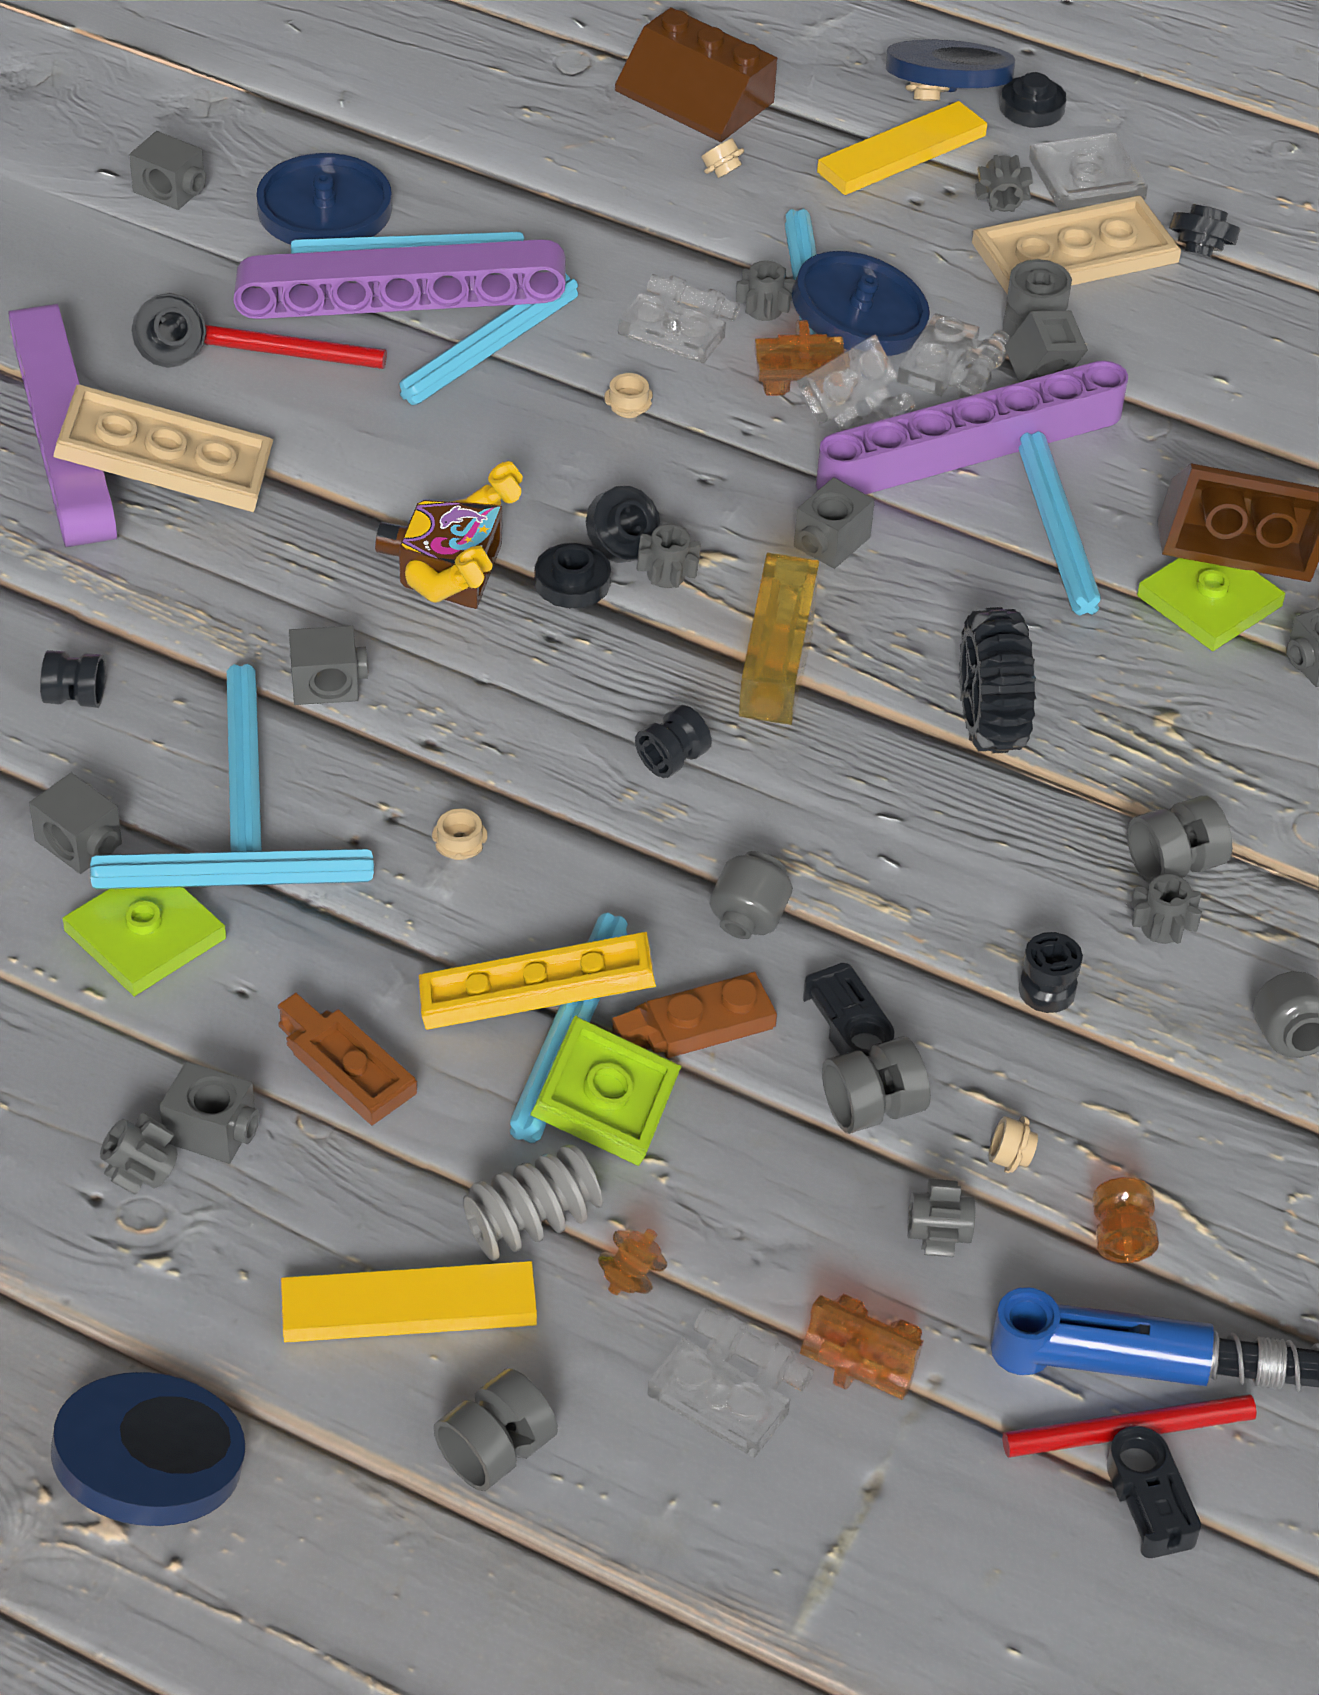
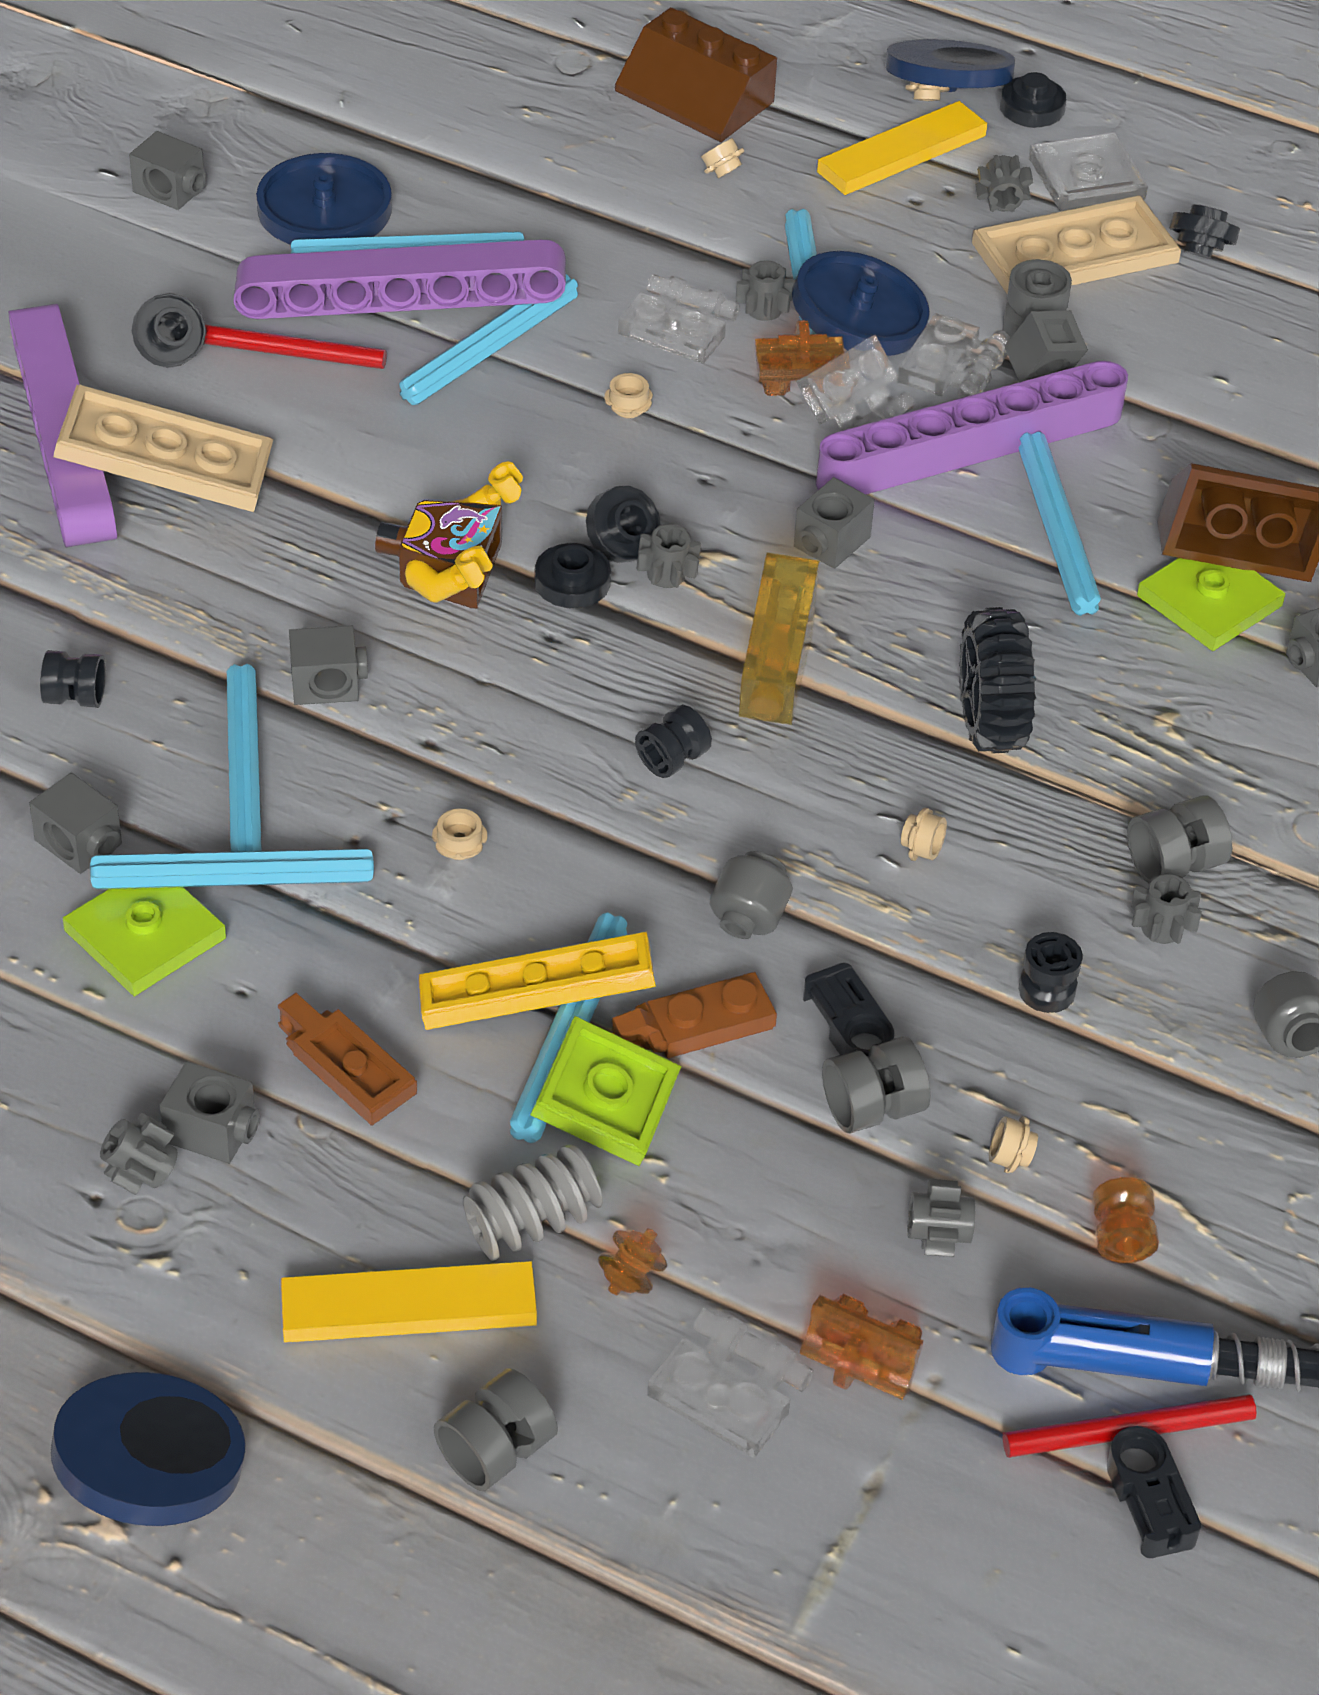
none -> tan plate [901,808,947,861]

